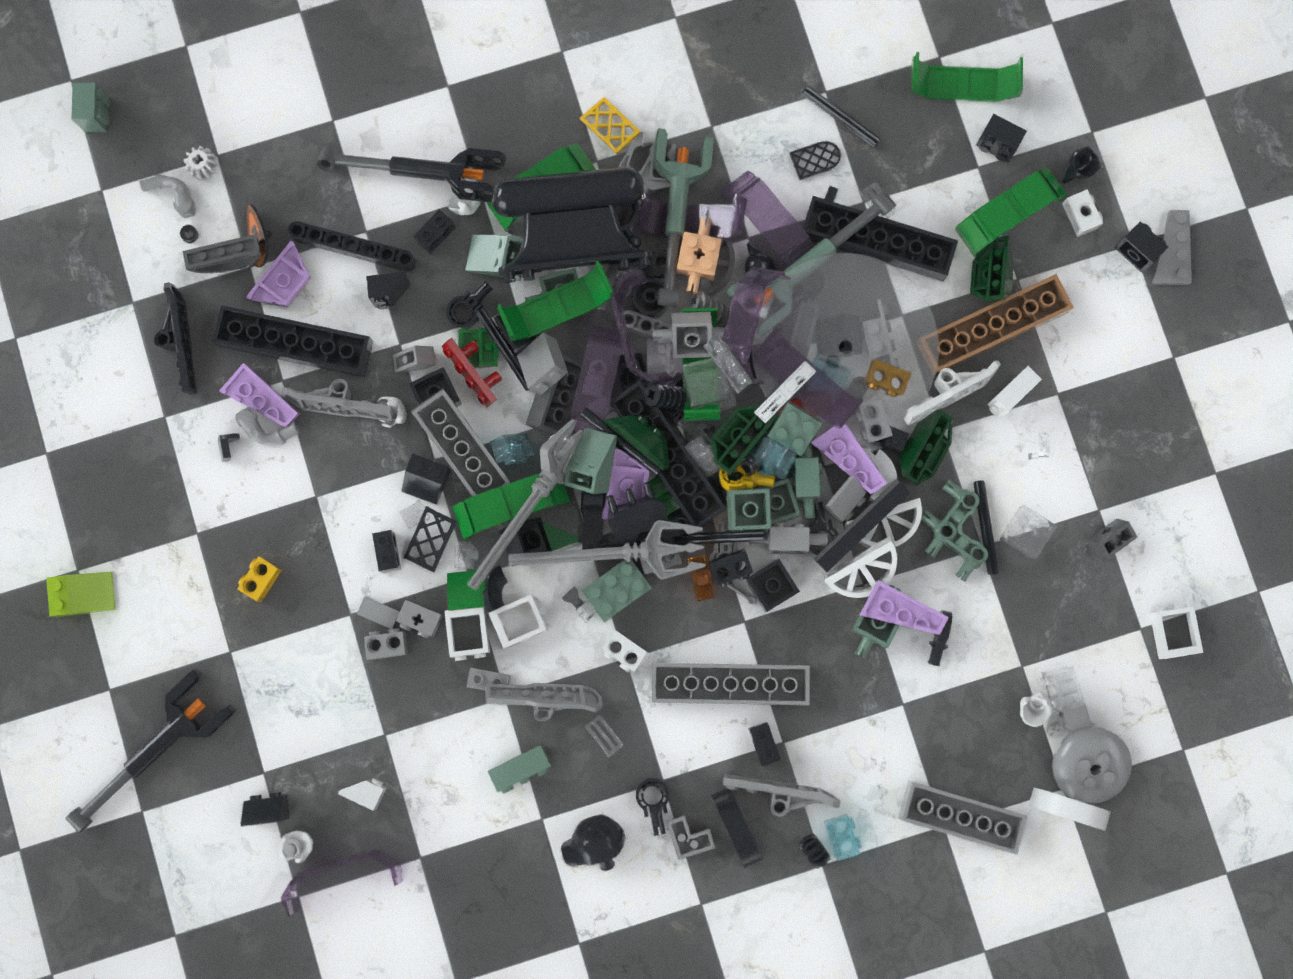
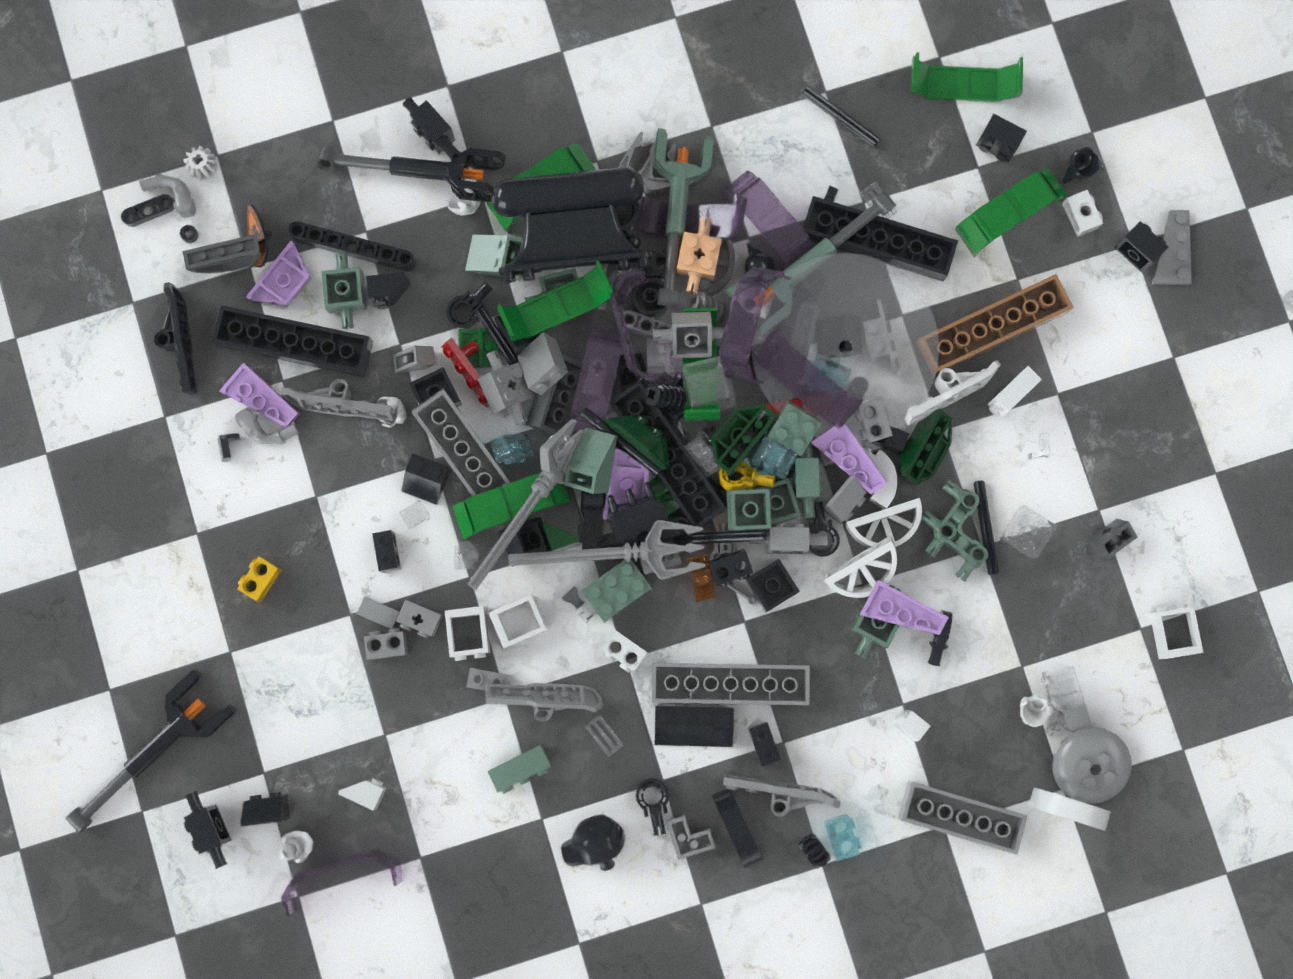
lime slope [46,572,116,617] -> none
sand green brick [71,83,110,132] -> none
black window [404,506,457,572] -> none
black brick [413,209,456,255] -> none
green slope [447,570,486,611] -> none
black tile [483,565,508,613] -> none
yellow window [580,97,641,154] -> none
clear plate [704,334,752,393] -> none
black bush [741,456,760,476] -> none
white sticker [754,361,816,423] -> none
black window [789,141,841,180] -> none
black tile [813,479,911,573] -> none
pearl gold brick [864,359,912,398] -> none
dark green wedge [970,235,1014,302] -> none
none -> black beam [121,194,175,227]
none -> black brick [184,791,232,869]
none -> sand green brick [322,252,367,329]
none -> black brick [403,97,460,160]
none -> light grey brick [478,350,534,425]
none -> black slope [654,706,734,747]
none -> white brick [894,710,930,741]

